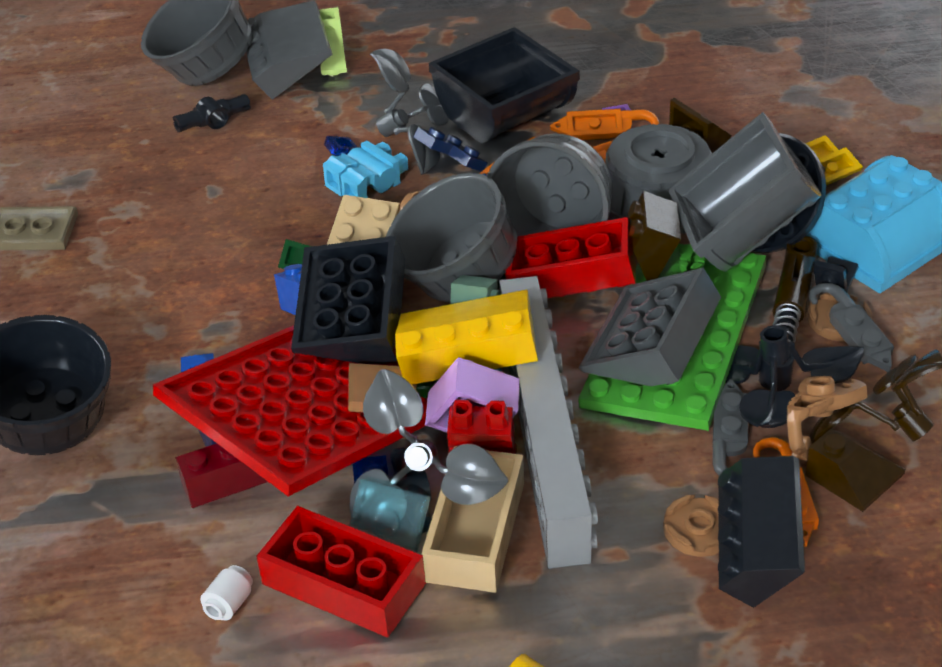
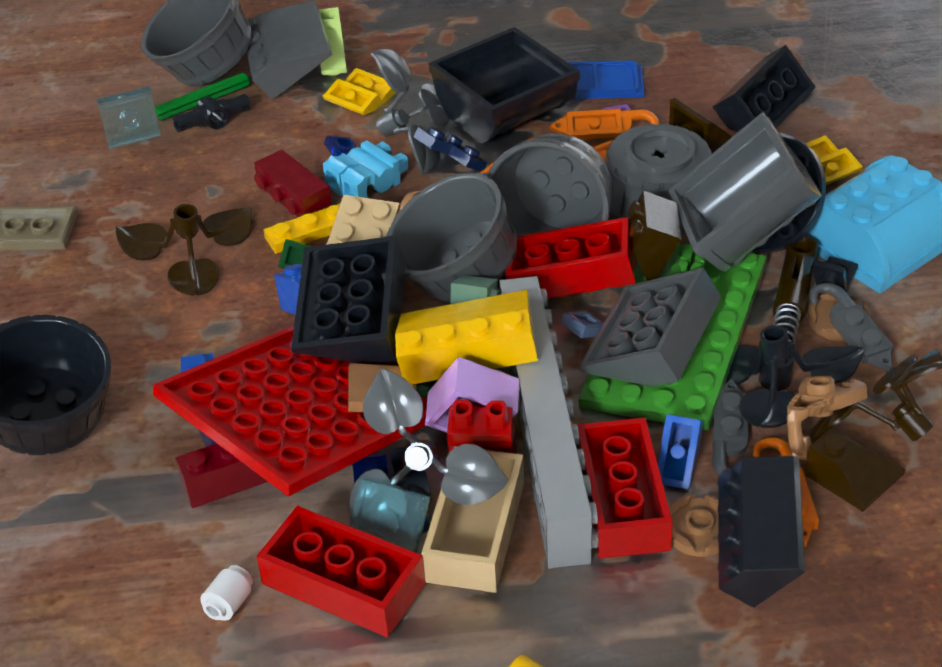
none -> clear light blue tile [96,86,161,149]
none -> dark brown plant [115,204,252,296]
none -> green axle [154,73,250,121]
none -> dark red brick [254,149,332,217]
none -> yellow plate [263,204,340,254]
none -> yellow slope [323,68,396,115]
none -> sand blue tile [561,310,604,338]
none -> blue piece [567,60,645,99]
none -> red brick [576,417,673,559]
none -> blue slope [658,414,705,489]
none -> black slope [712,45,816,132]

